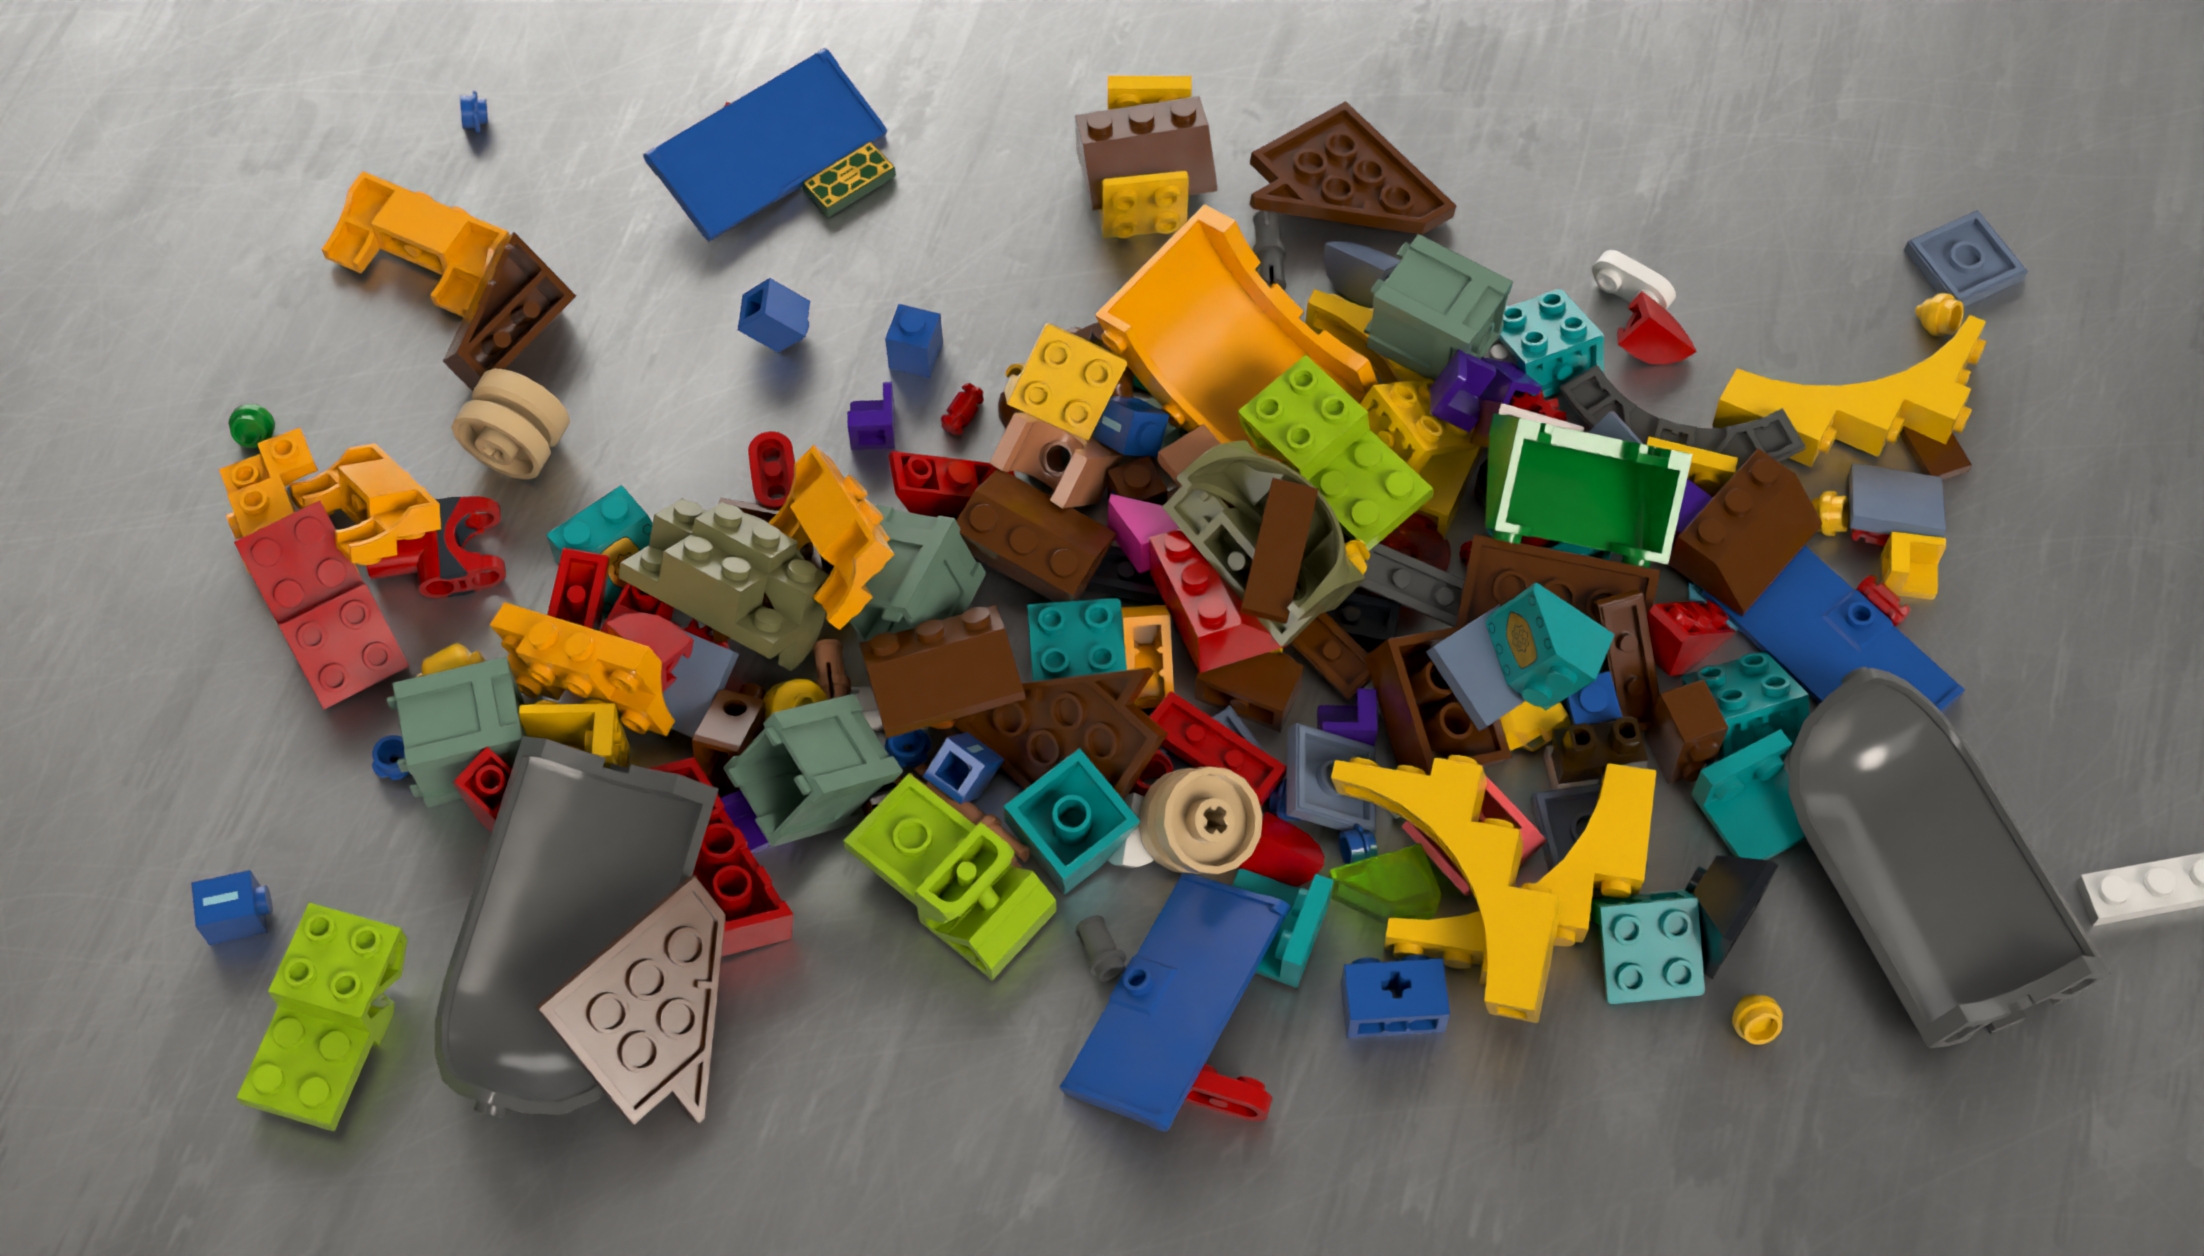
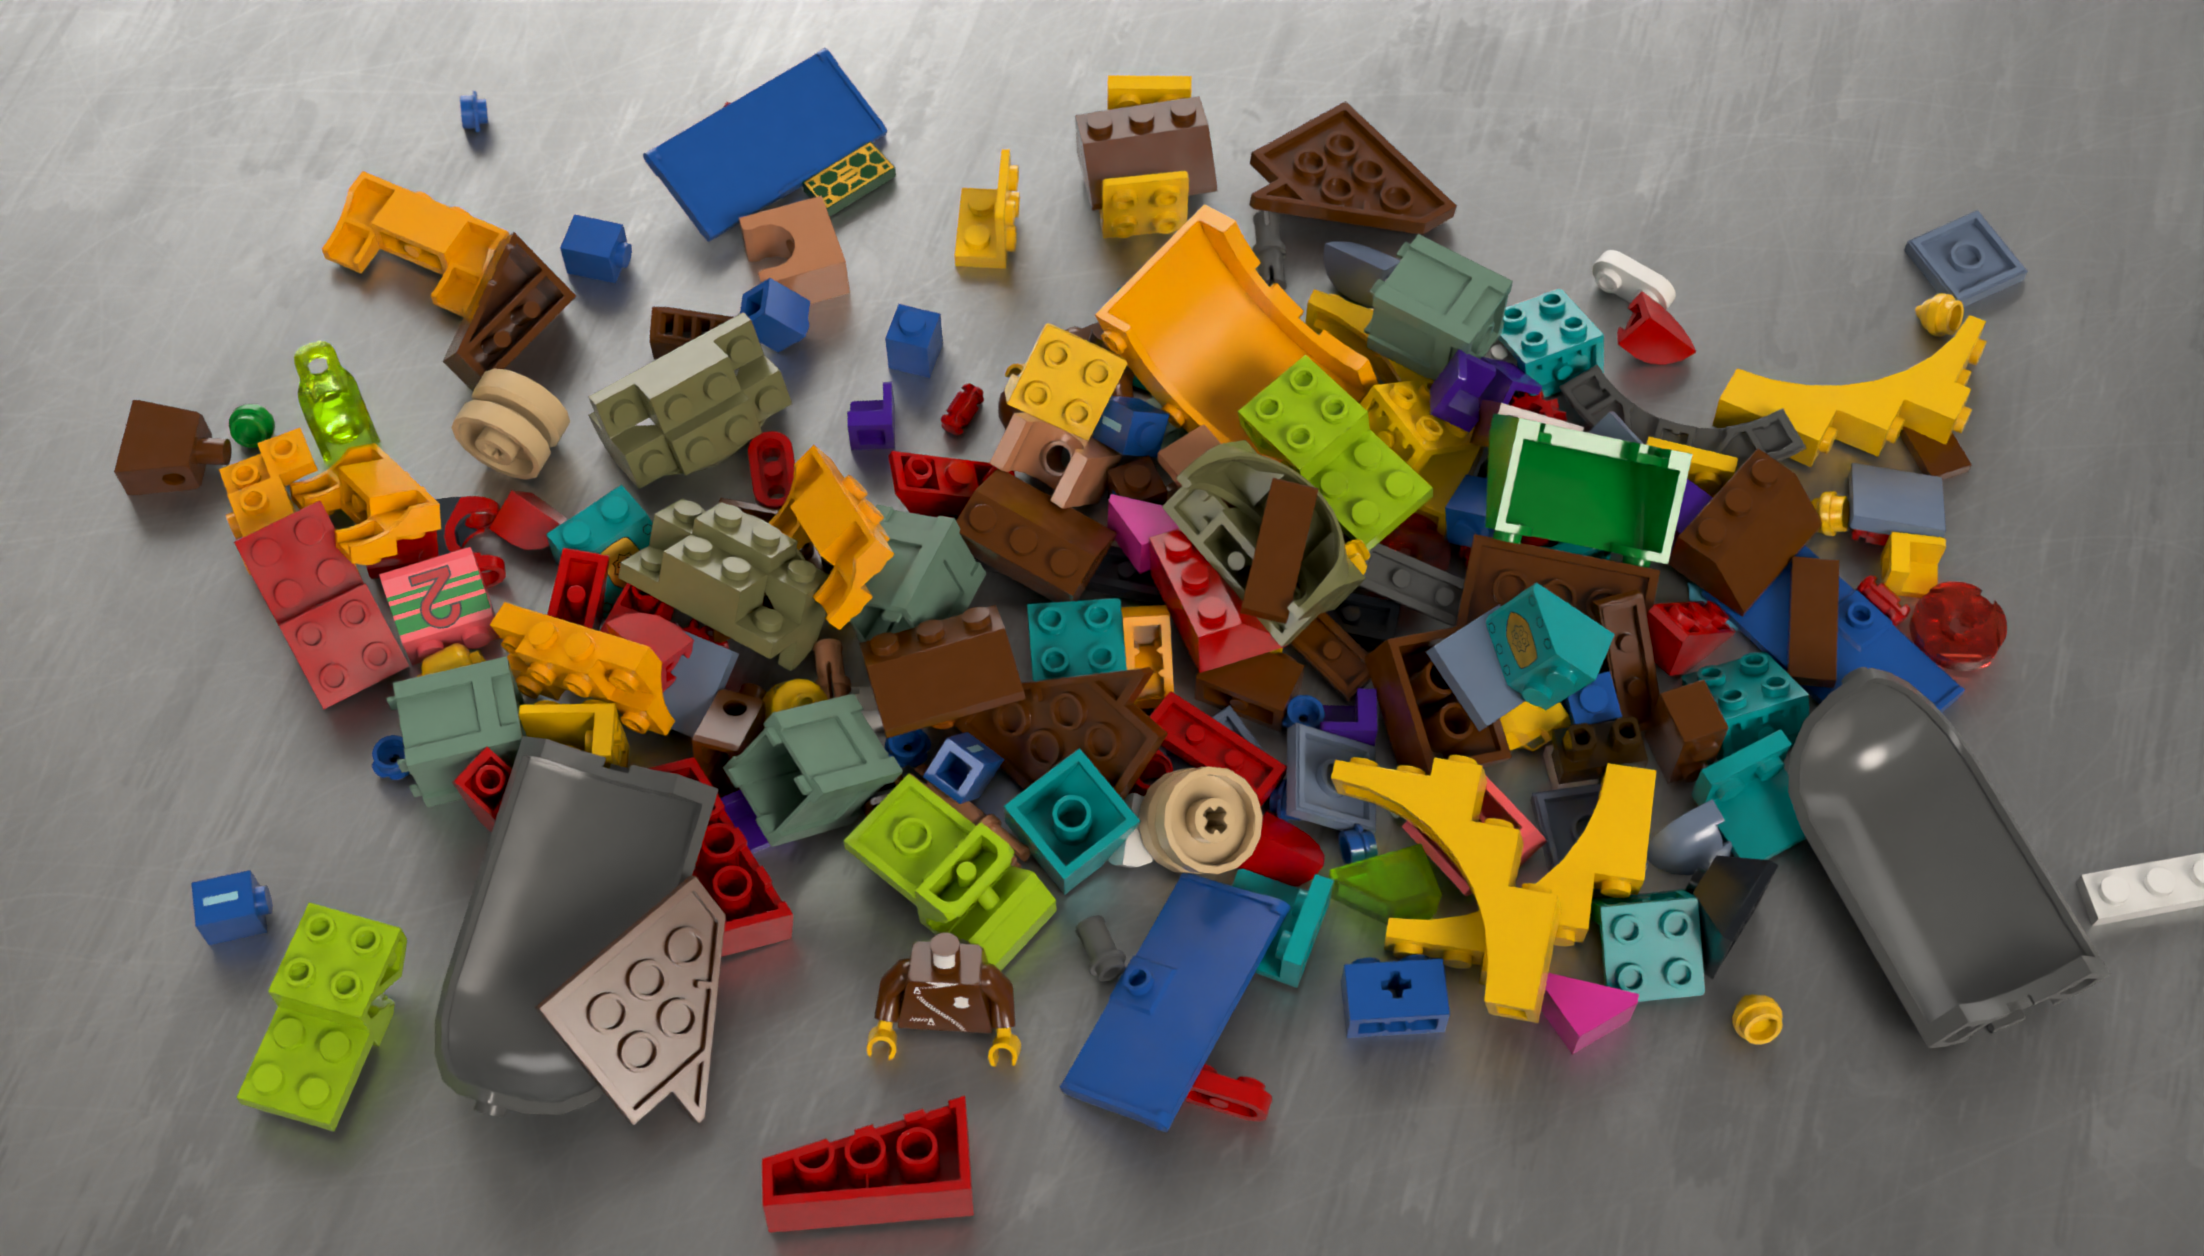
none -> reddish brown torso [114,400,232,496]
none -> clear neon green piece [294,341,381,462]
none -> slope [379,547,501,665]
none -> red brick [489,490,567,550]
none -> blue brick [560,214,632,284]
none -> olive piece [588,312,792,489]
none -> reddish brown slope [649,307,734,359]
none -> nougat piece [739,195,850,304]
none -> red wedge [762,1095,974,1233]
none -> reddish brown torso [867,932,1022,1067]
none -> yellow bracket [954,149,1020,269]
none -> blue plate [1282,695,1325,729]
none -> blue brick [1445,474,1494,547]
none -> dark pink slope [1541,973,1639,1055]
none -> sand blue brick [1647,799,1732,875]
none -> reddish brown tile [1787,556,1839,688]
none -> clear red plate [1909,581,2007,671]

